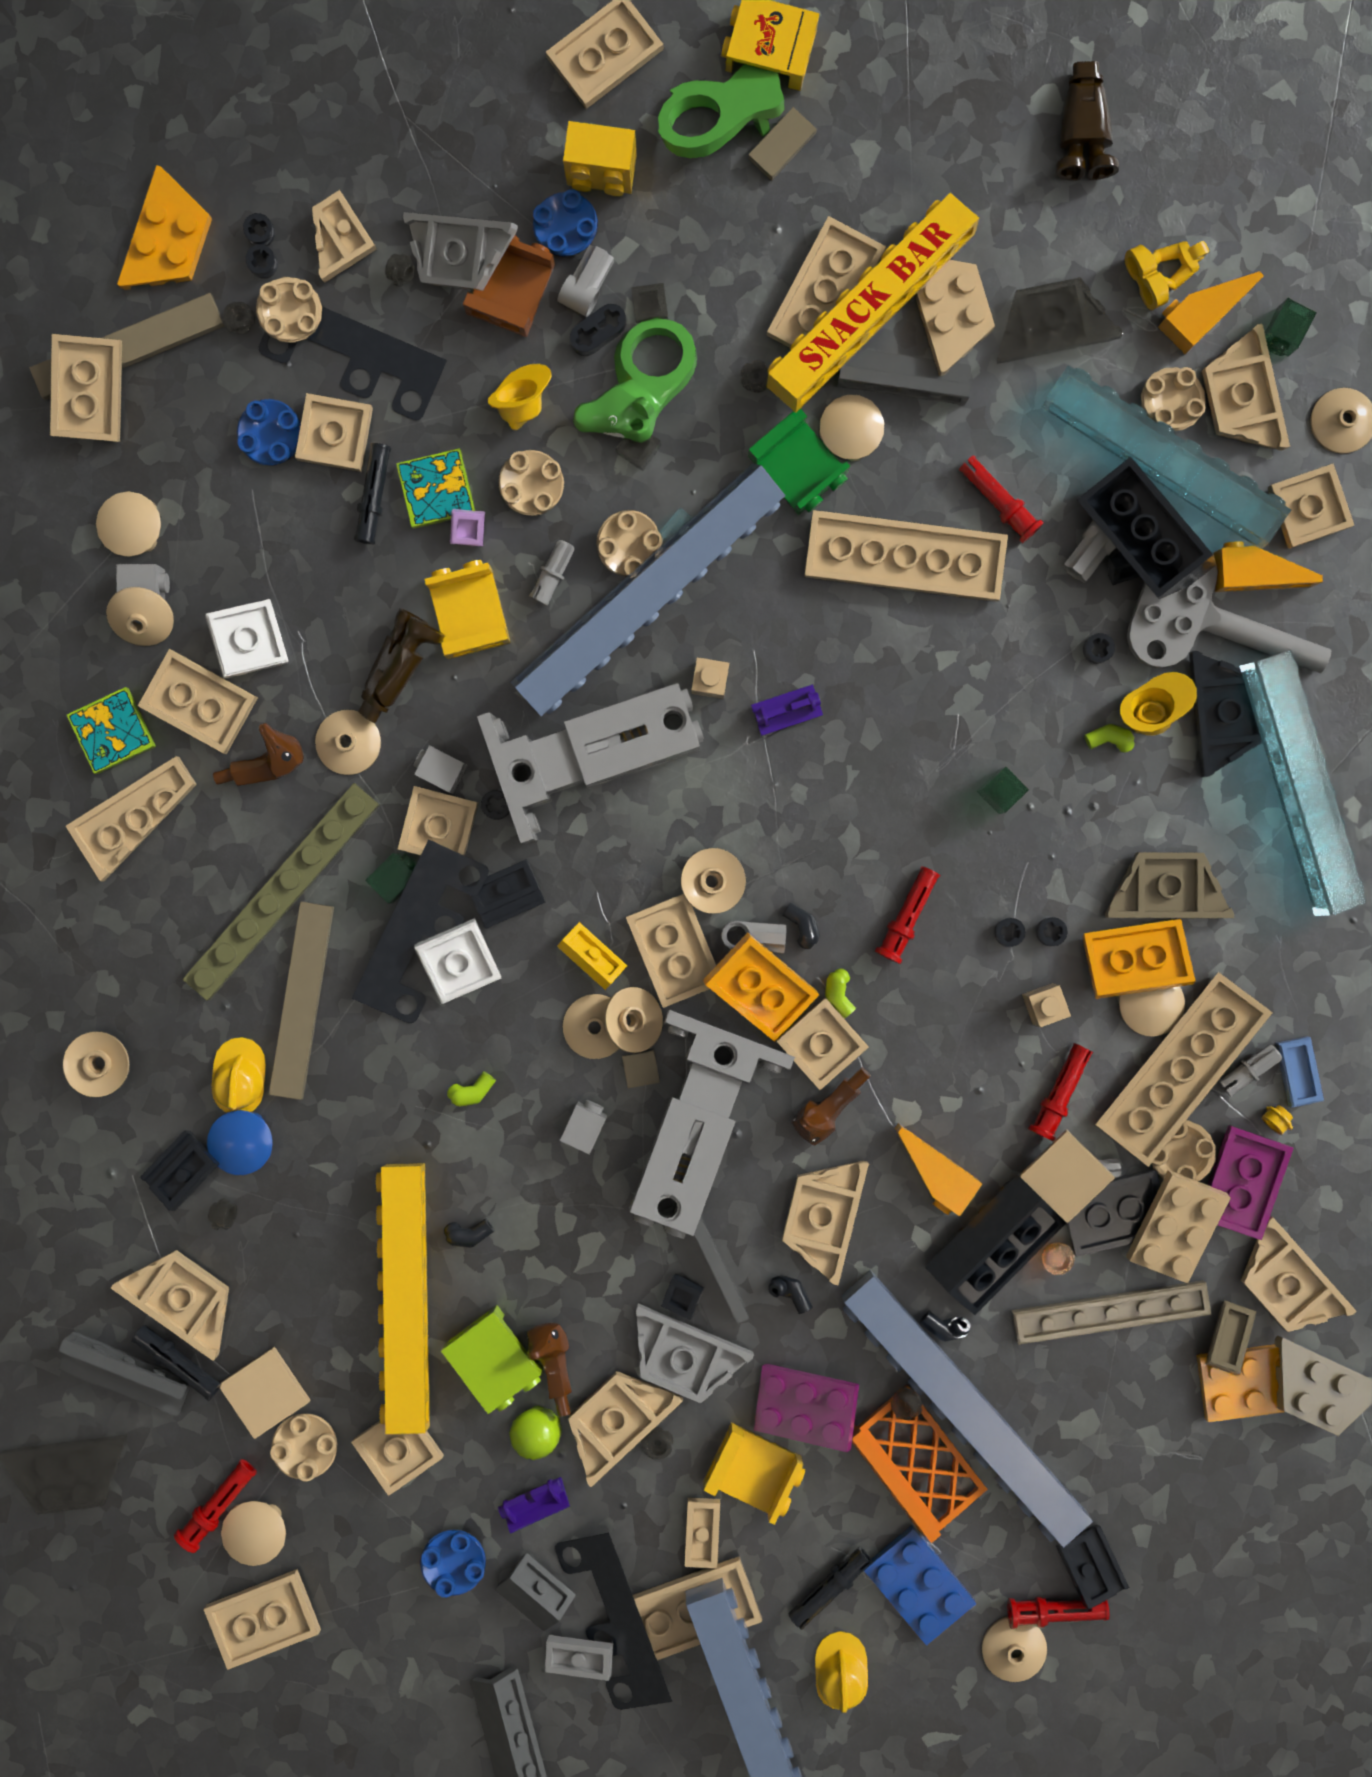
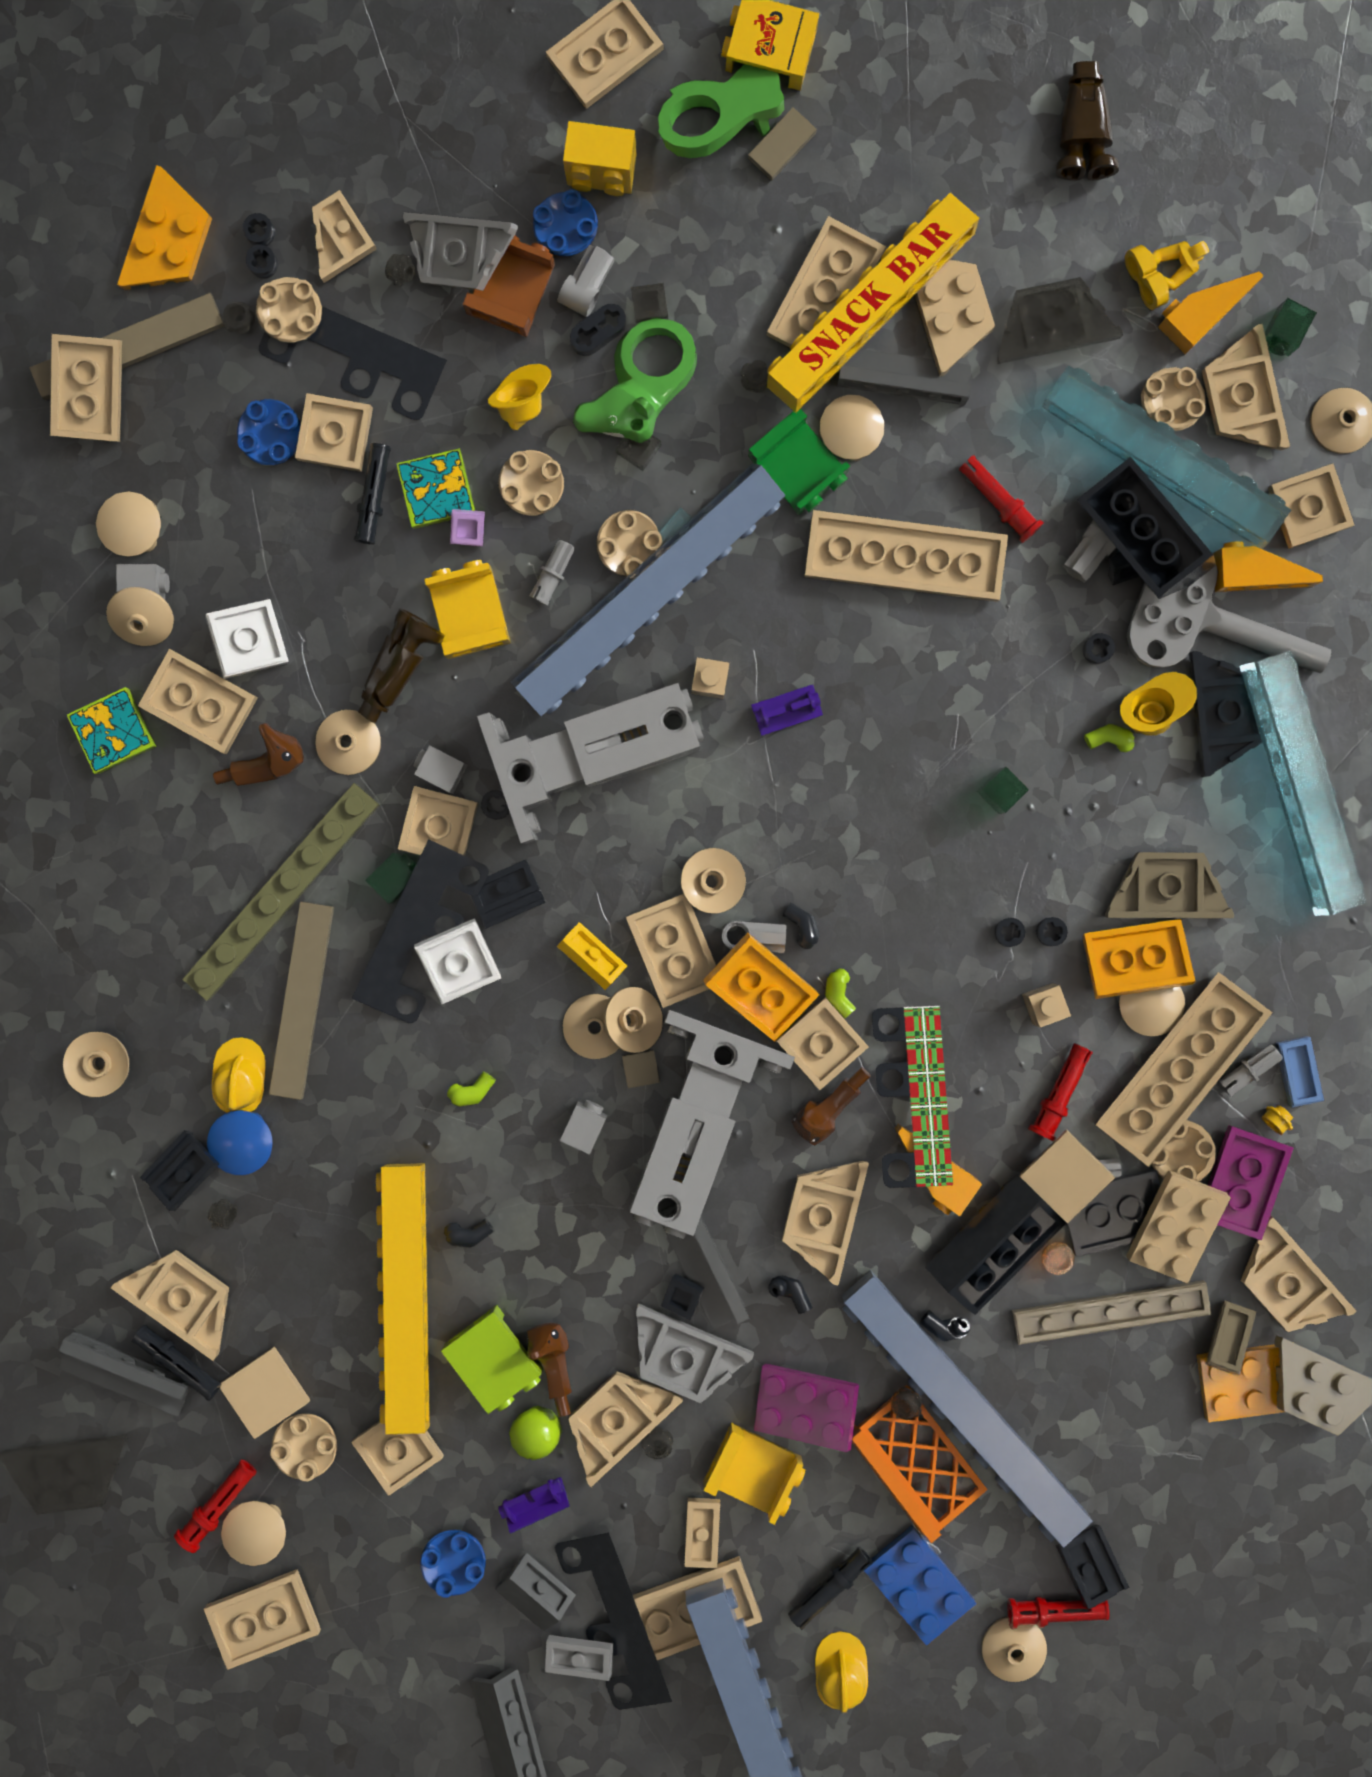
tan wing [65,756,197,881] -> none
red pin [874,866,940,965] -> none
none -> piece [872,1006,953,1188]

